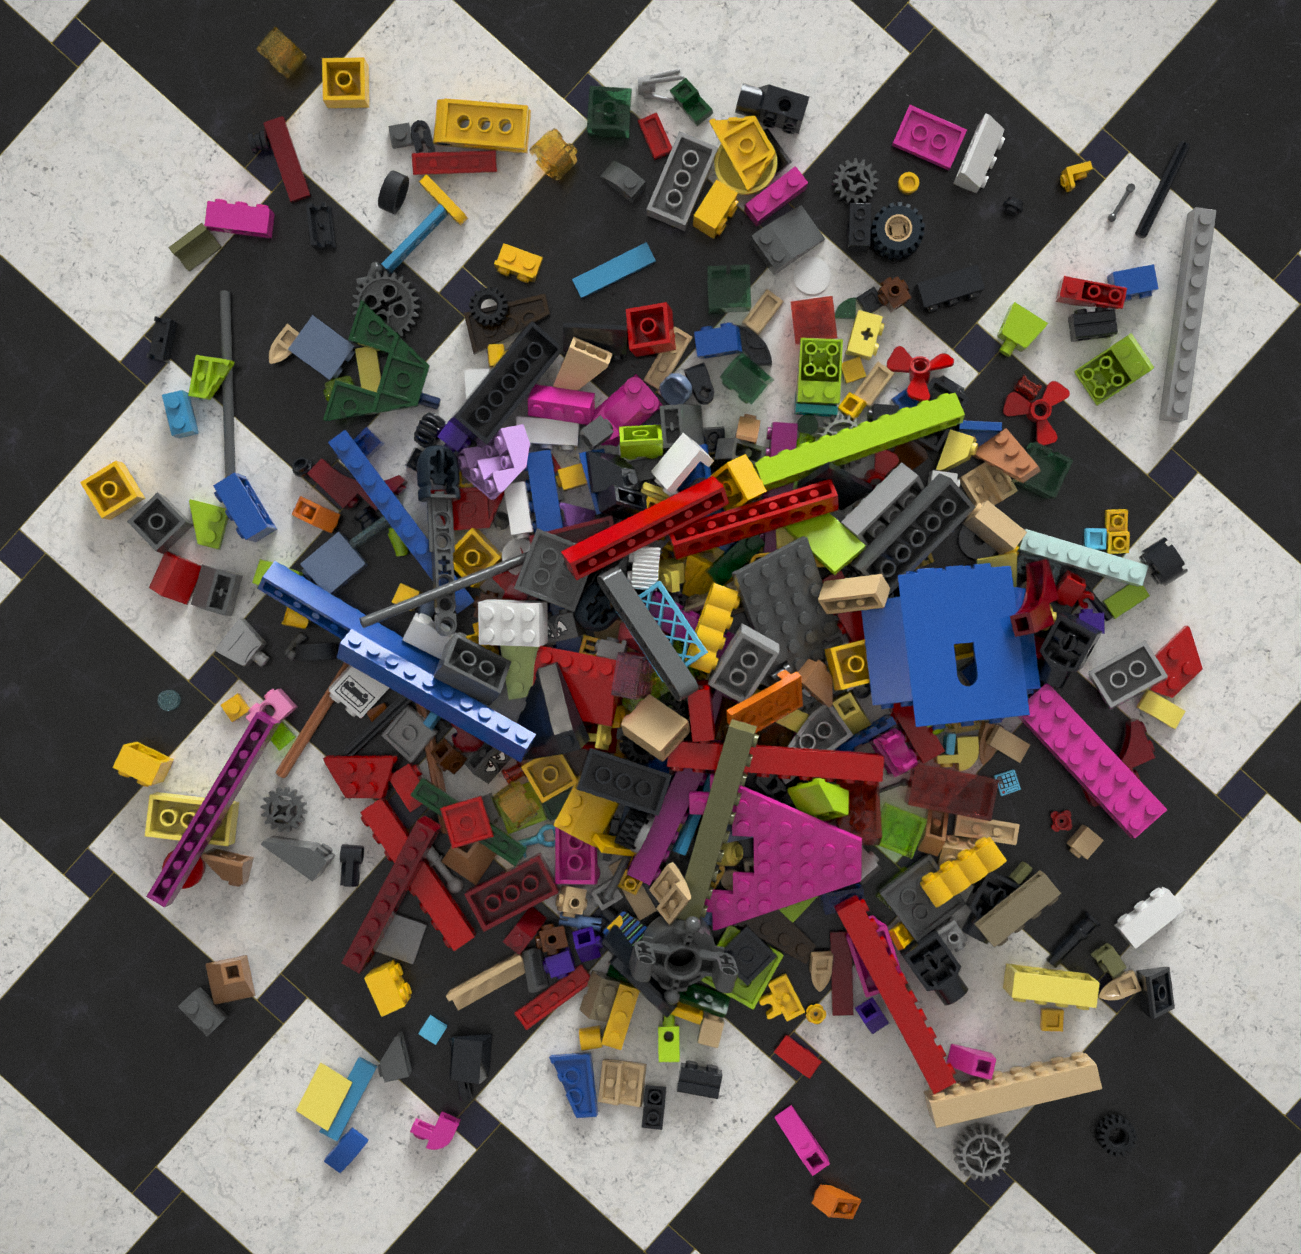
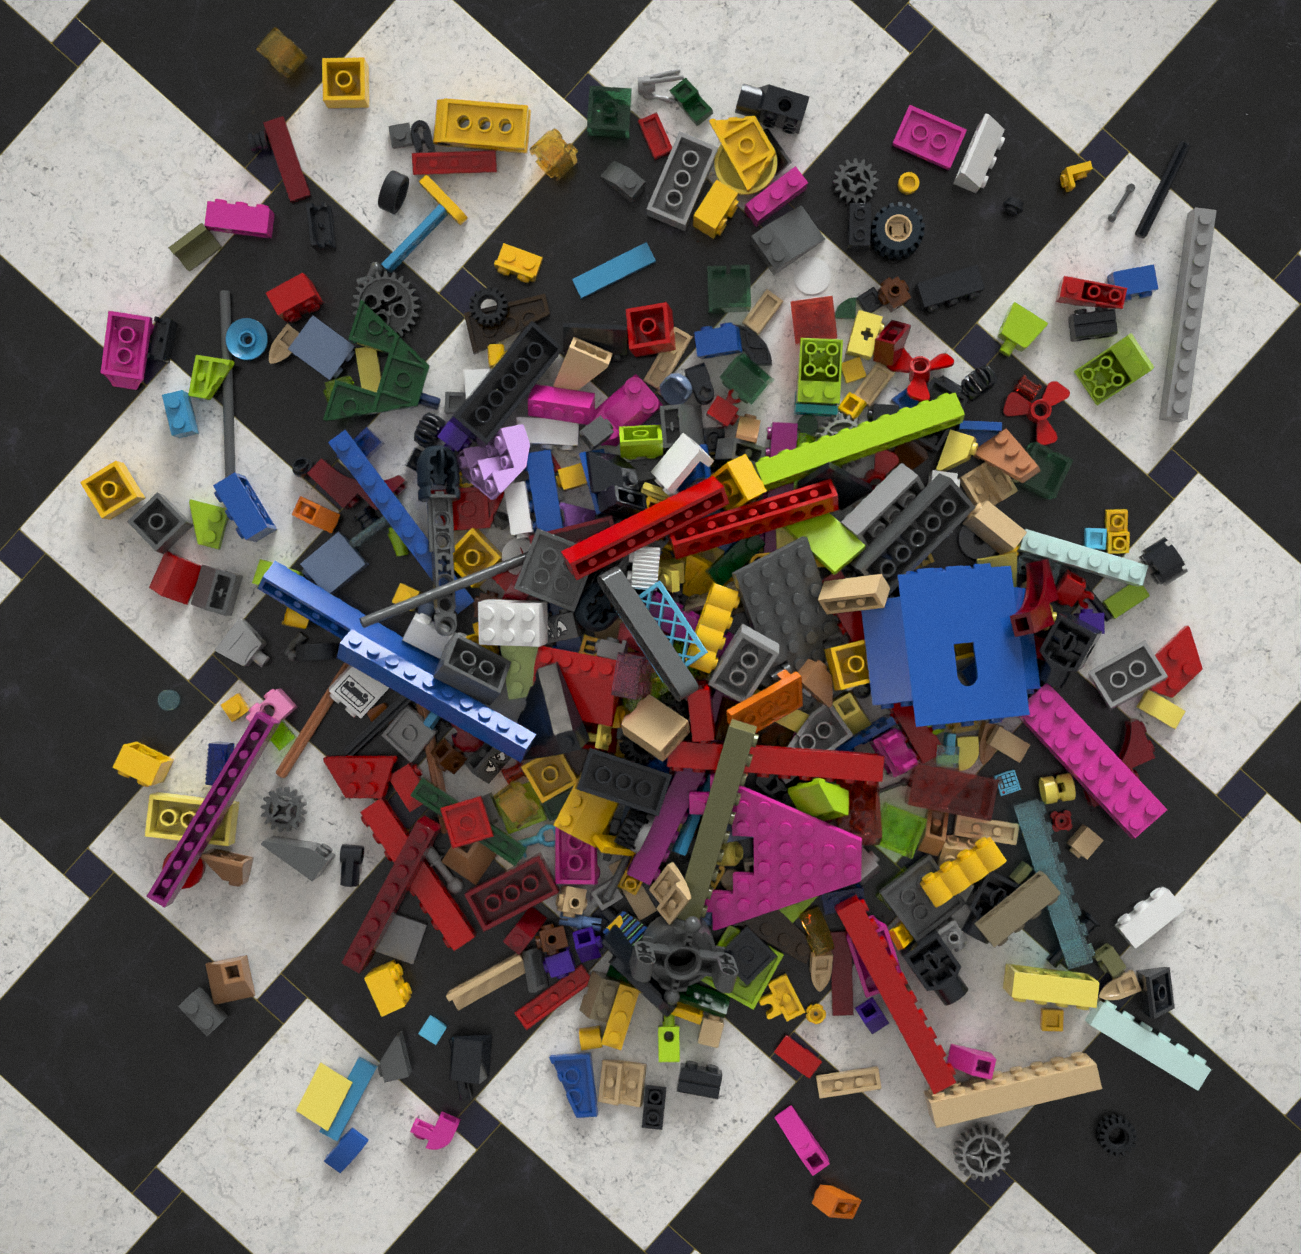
none -> dark pink slope [101,311,154,390]
none -> clear blue brick [205,741,234,786]
none -> dark azure dish [226,318,268,360]
none -> red brick [266,273,323,323]
none -> dark grey plate [444,392,466,414]
none -> red brick [706,388,743,429]
none -> clear yellow slope [799,907,835,957]
none -> tan plate [816,1066,882,1098]
none -> dark red slope [873,320,911,366]
none -> clear light blue tile [935,745,960,768]
none -> black gear [961,365,998,399]
none -> clear light blue brick [1013,798,1095,970]
none -> light yellow wheel [1039,773,1076,805]
none -> light aqua brick [1085,999,1211,1091]

